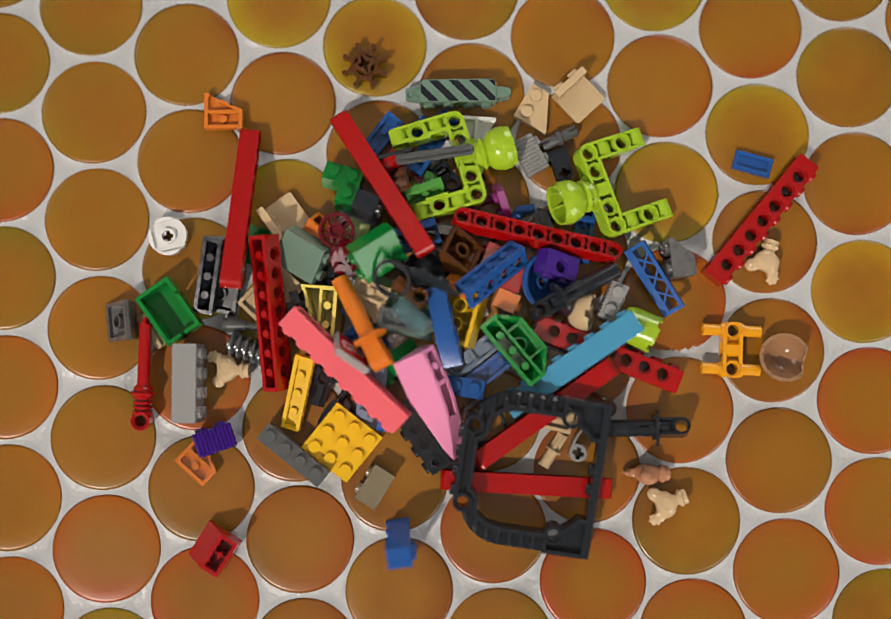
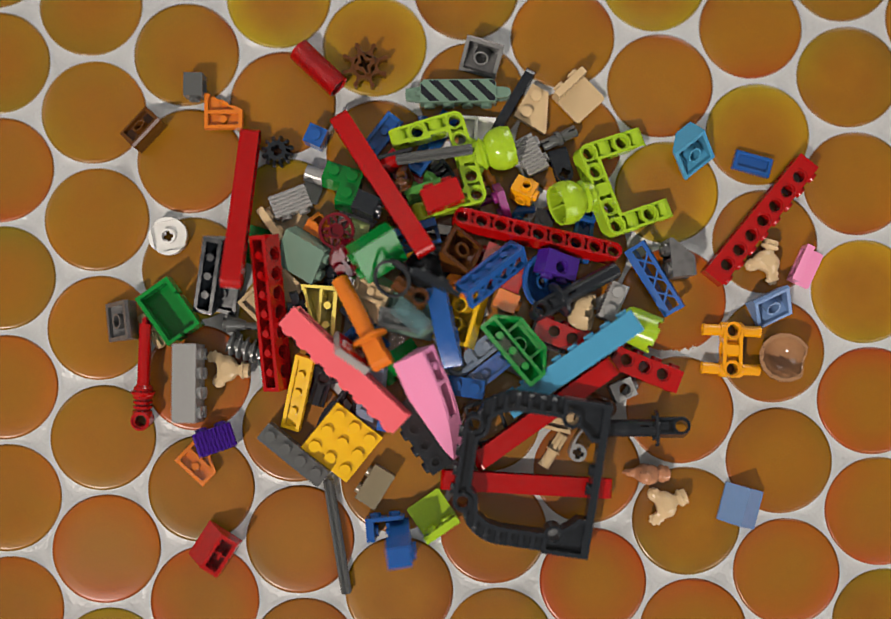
none -> reddish brown slope [120,106,167,153]
none -> dark grey brick [183,72,207,103]
none -> black gear [262,136,294,168]
none -> light grey brick [268,183,314,222]
none -> red piece [290,40,347,96]
none -> blue brick [302,122,330,152]
none -> light grey panel [303,164,324,205]
none -> dark grey axle [323,479,352,595]
none -> blue bracket [365,510,405,543]
none -> lime bracket [407,488,460,544]
none -> red brick [419,176,465,216]
none -> flat silver slope [459,35,504,80]
none -> black beam [491,68,536,129]
none -> light orange brick [509,174,540,208]
none -> light grey brick [606,376,639,404]
none -> dark azure slope [673,121,715,180]
none -> medium blue slope [716,481,764,529]
none -> medium blue slope [745,285,793,328]
none -> bright pink panel [786,244,823,289]

